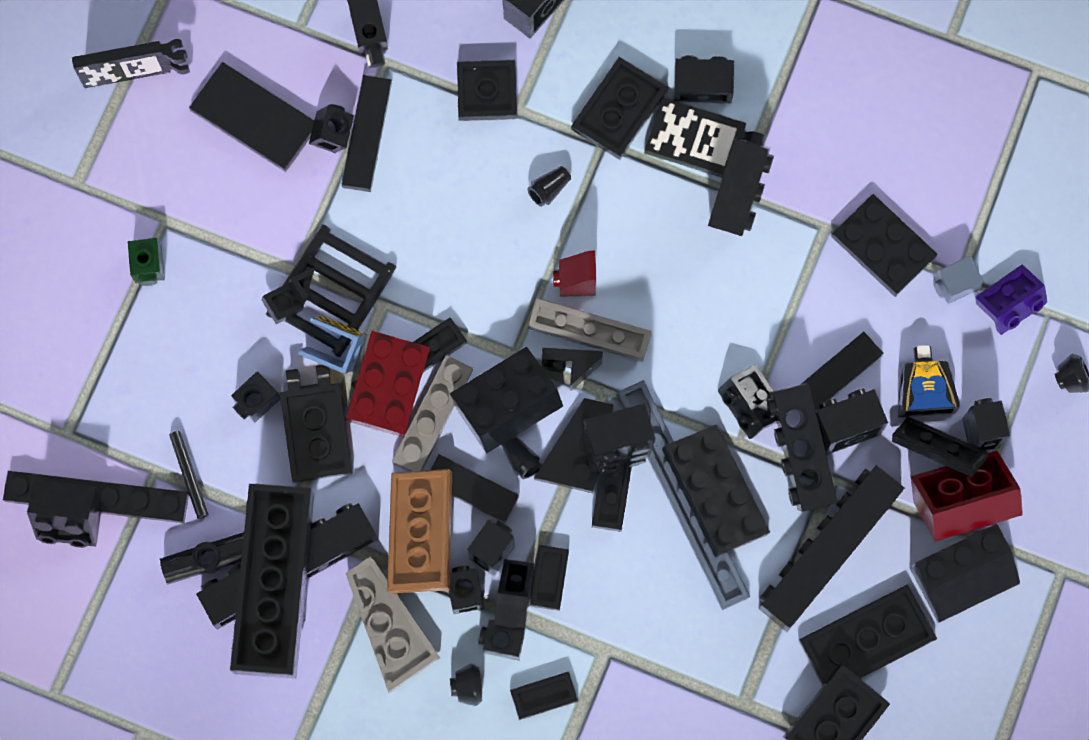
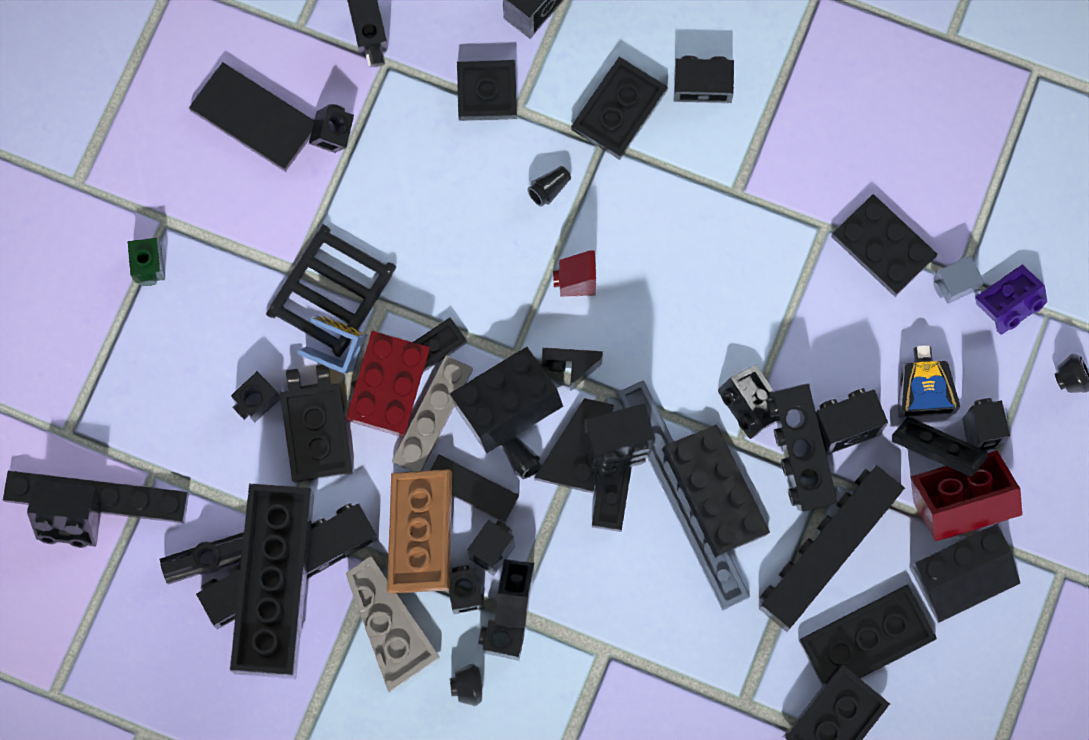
black tile [72,39,190,89] -> none
black bar [169,431,209,519] -> none
black slope [261,268,314,325] -> none
black tile [341,75,392,192] -> none
black tile [510,671,578,721] -> none
light grey plate [528,298,652,362] -> none
black tile [530,545,569,611] -> none
black tile [644,97,764,178] -> none
black brick [707,137,774,236] -> none
black tile [801,331,884,411] -> none

